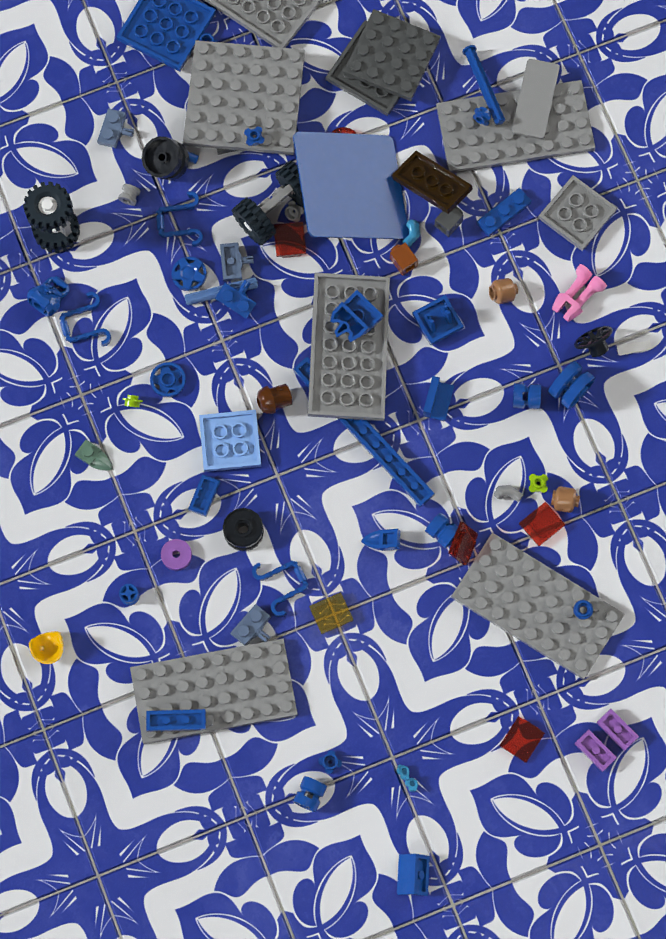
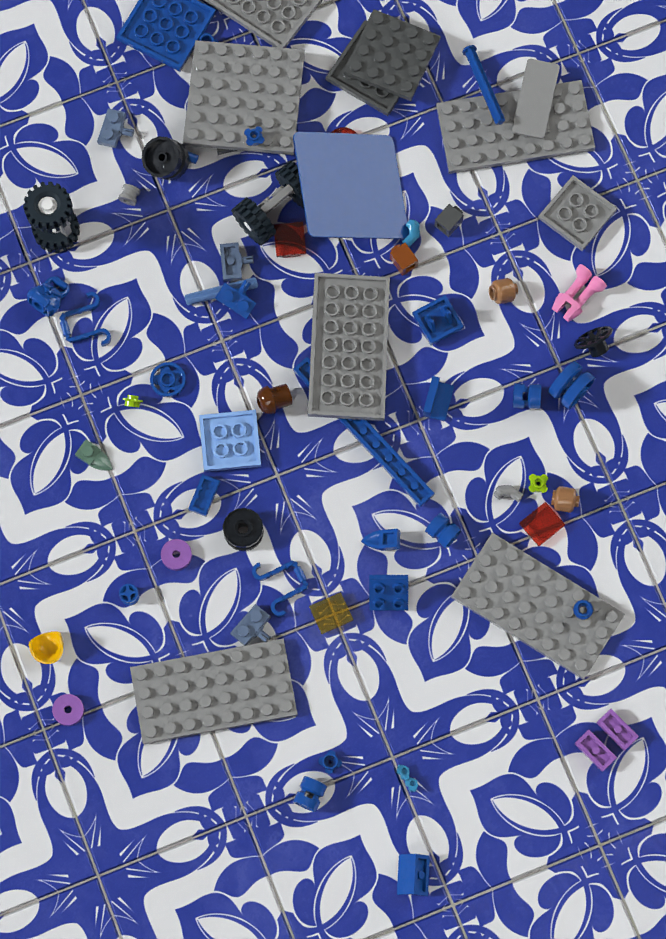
blue plate [146,709,206,732] -> none
blue piece [156,191,203,247] -> none
blue wheel [171,257,207,291] -> none
light grey plate [285,200,304,222] -> none
blue plate [330,290,384,342] -> none
dark brown plate [392,151,473,214] -> none
clear red piece [448,521,478,565] -> none
blue plate [473,107,491,126] -> none
blue plate [477,187,532,237] -> none
clear red piece [500,716,545,763] -> none
white sticker [617,340,652,356] -> none
none -> medium lavender piece [52,694,84,726]
none -> blue plate [369,575,408,610]

